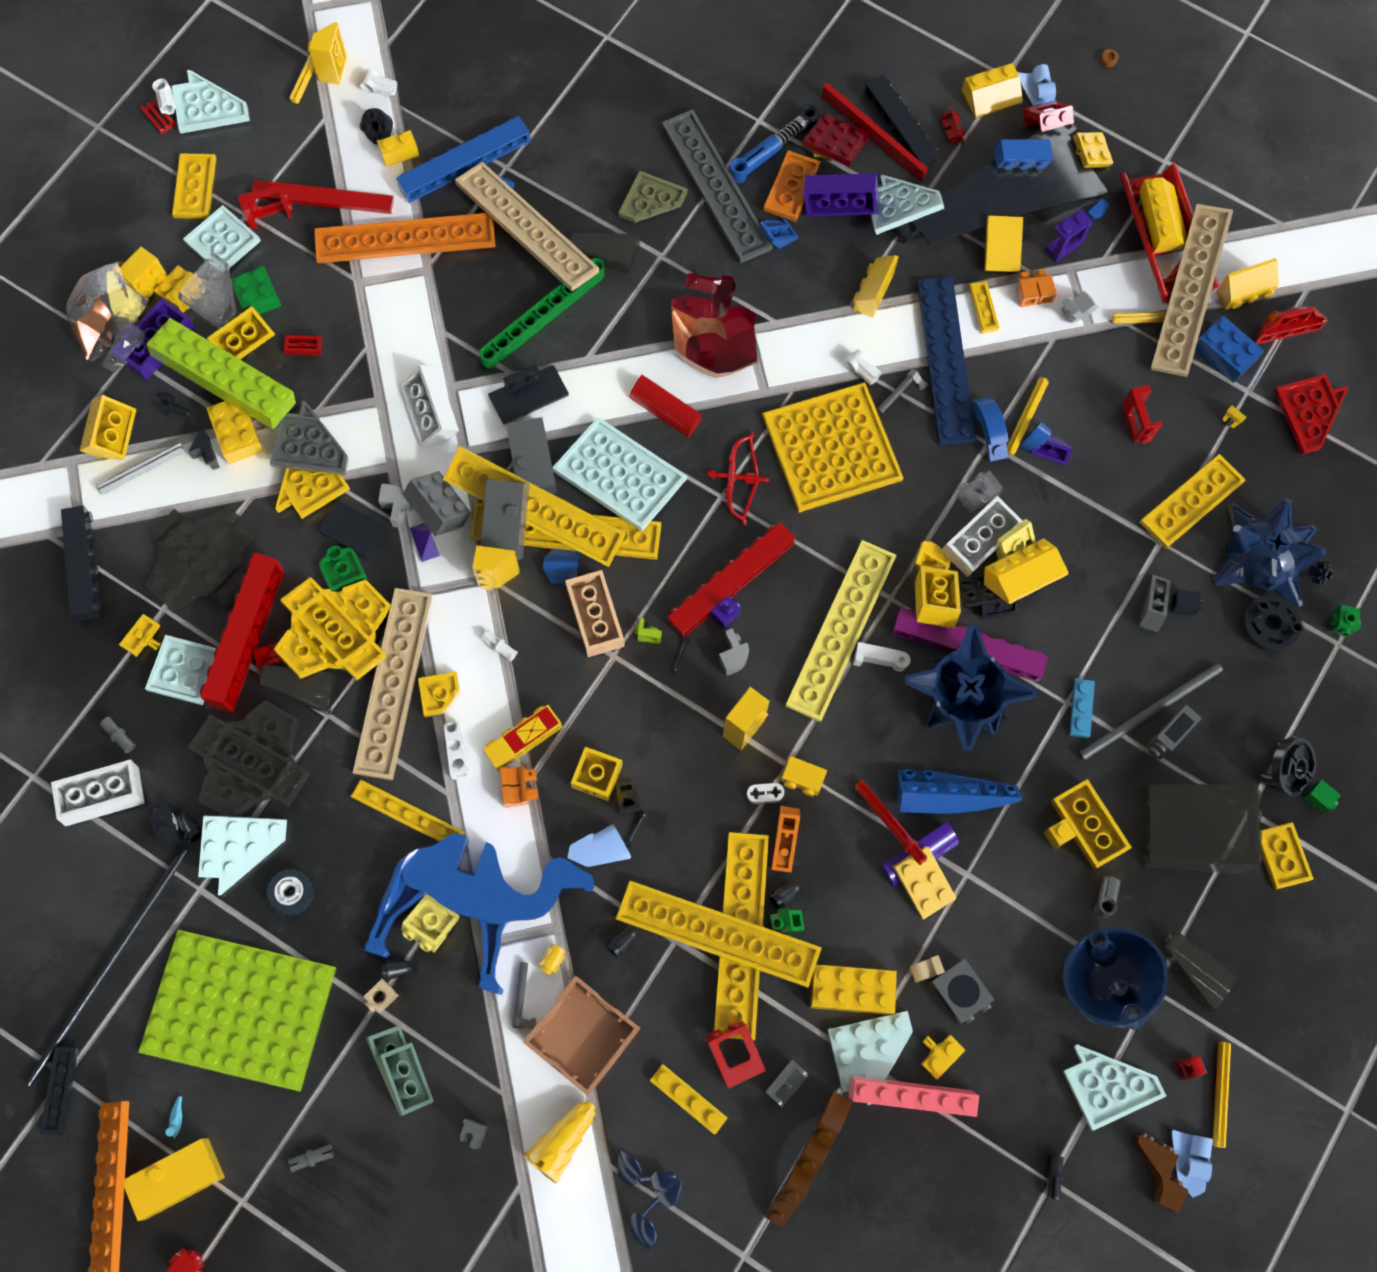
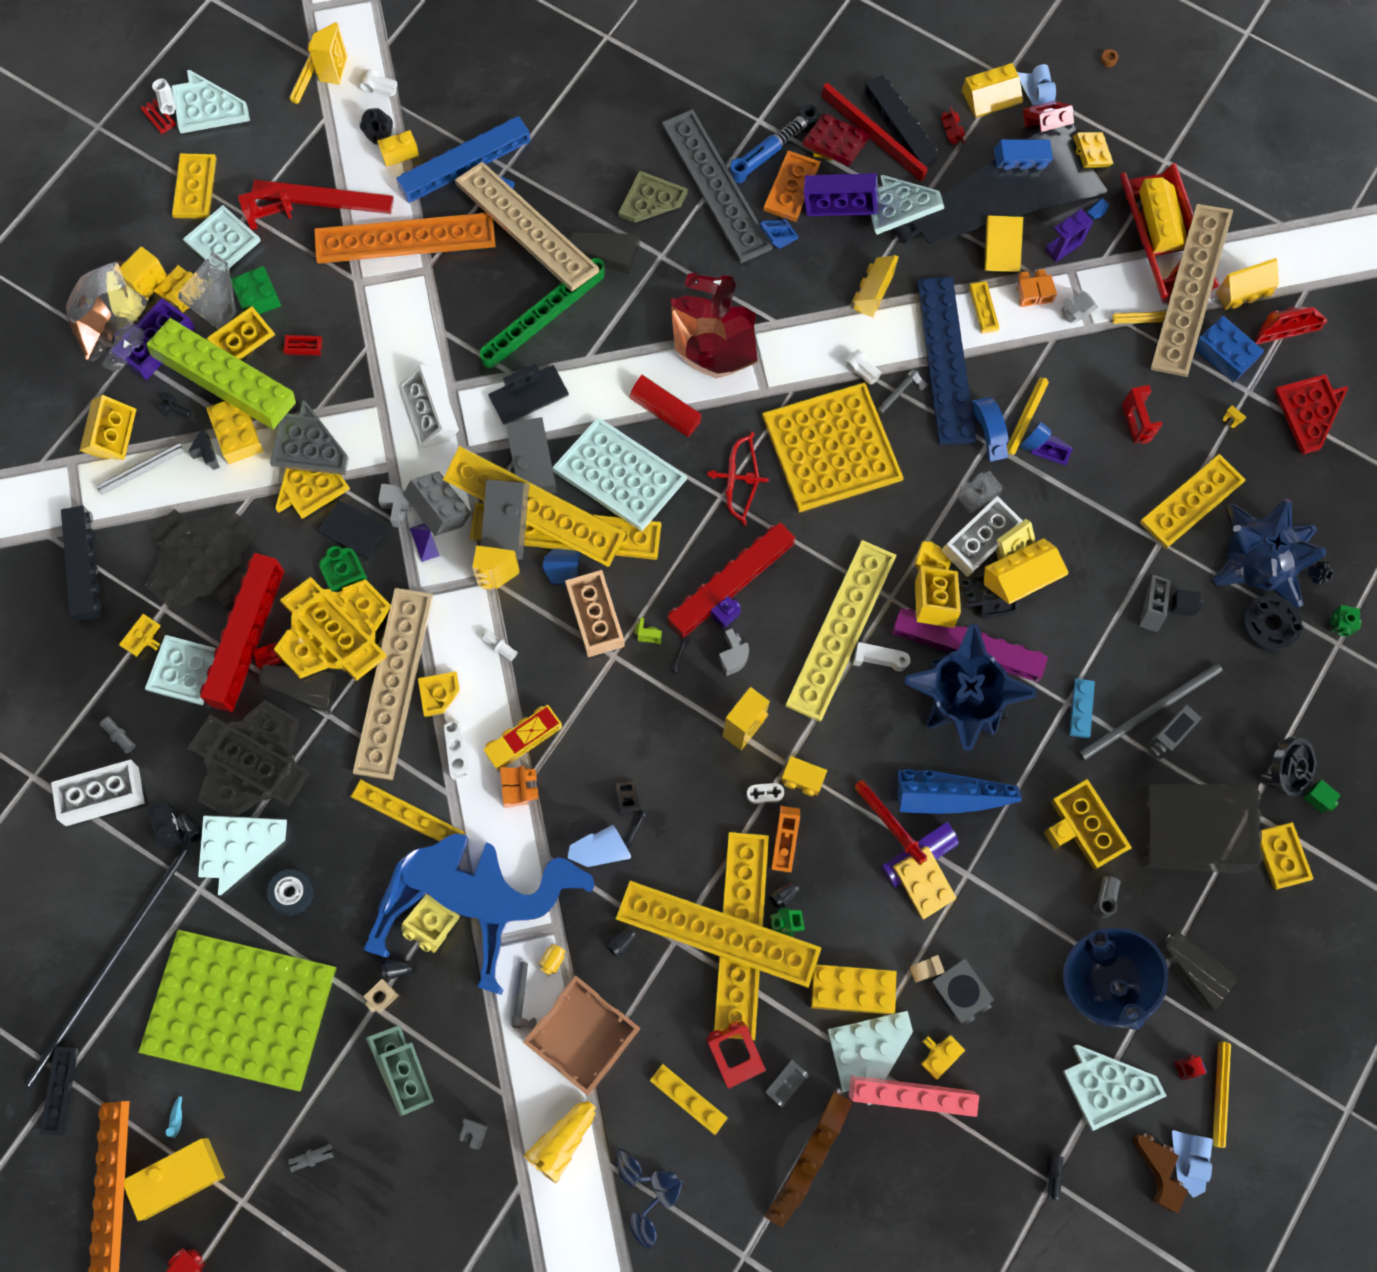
yellow brick [571,747,623,801] -> none

